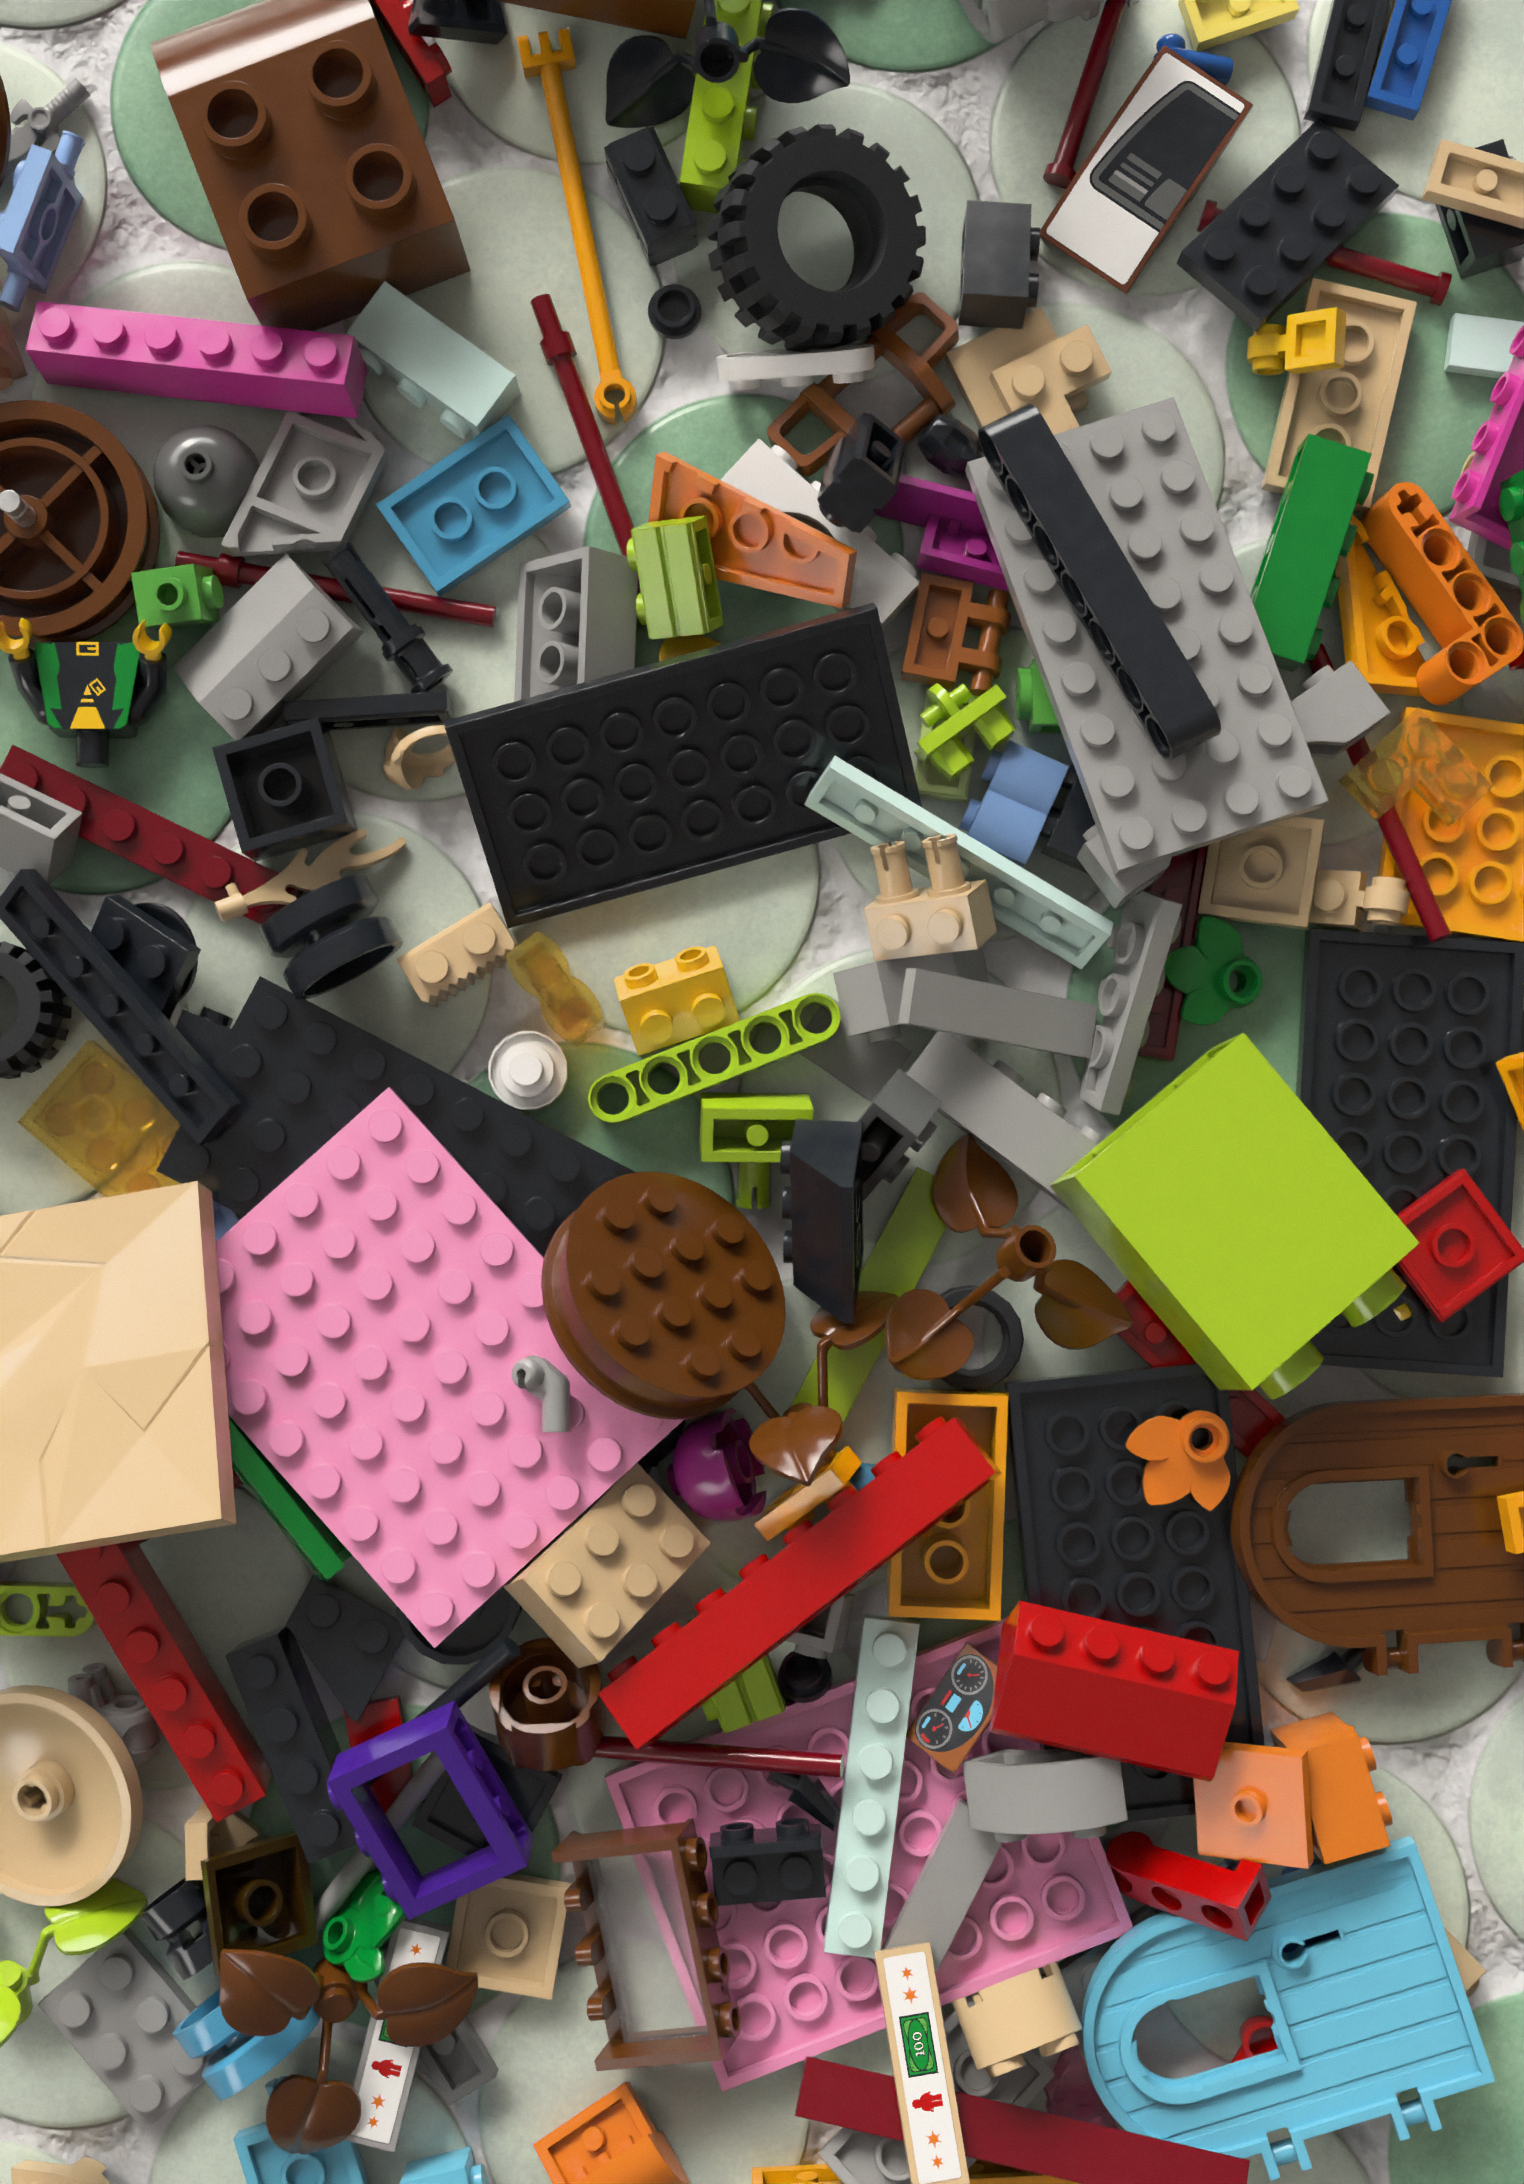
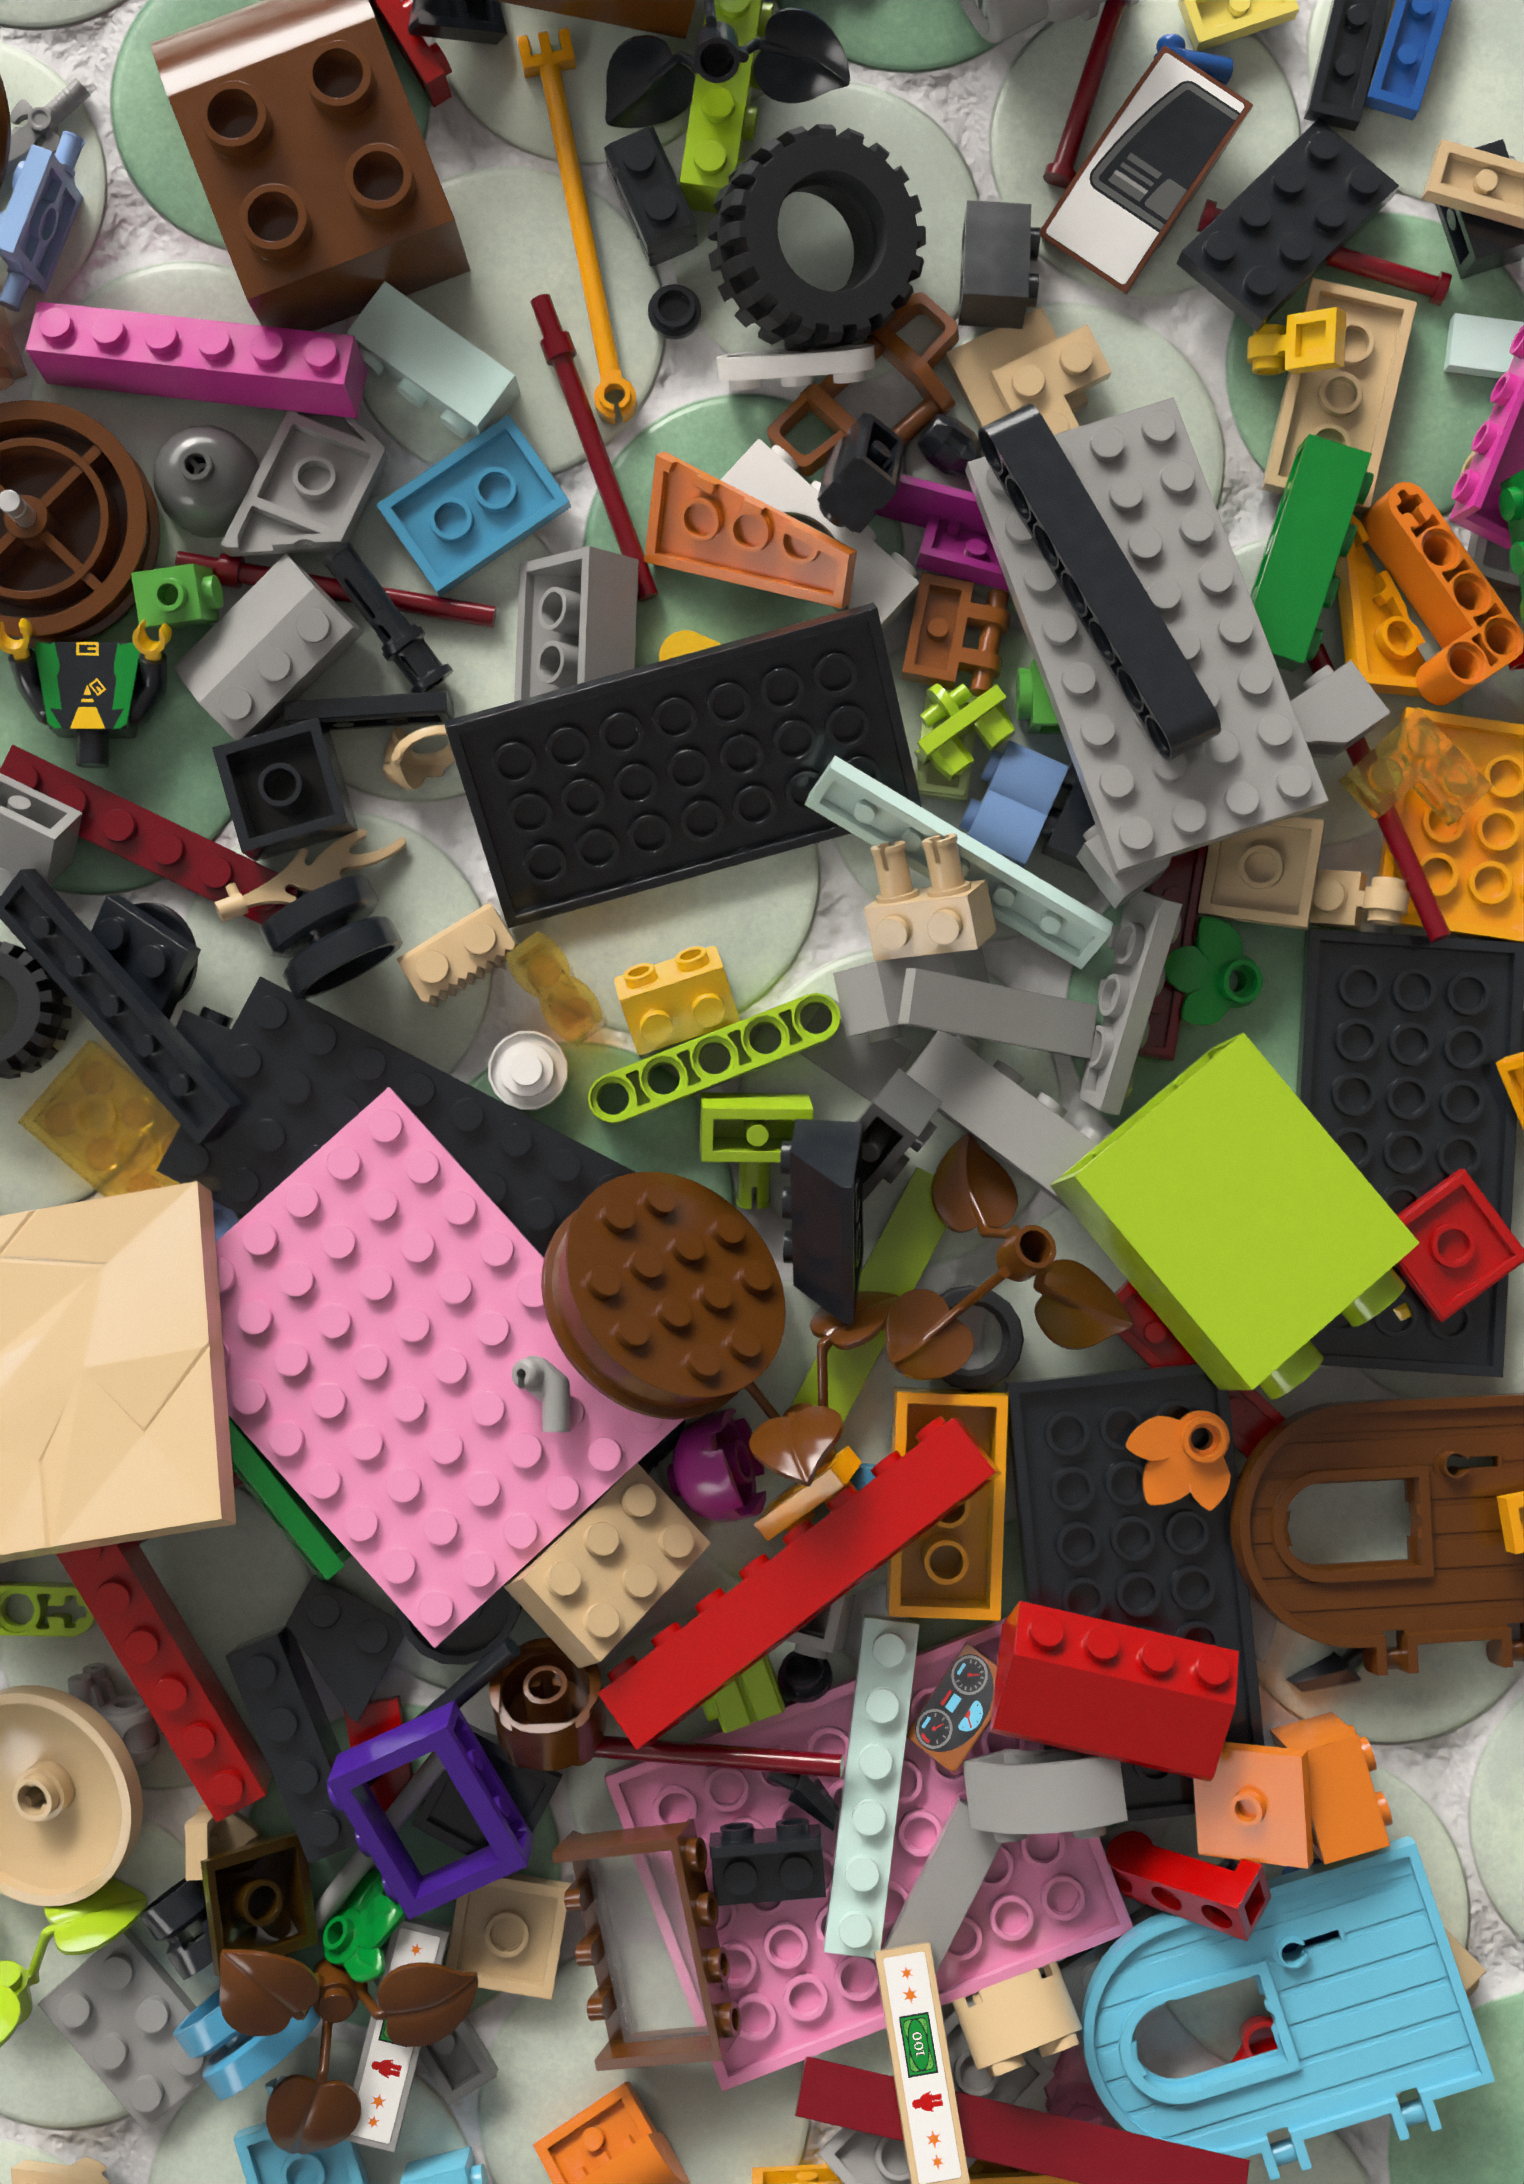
lime brick [627,515,724,640] -> none

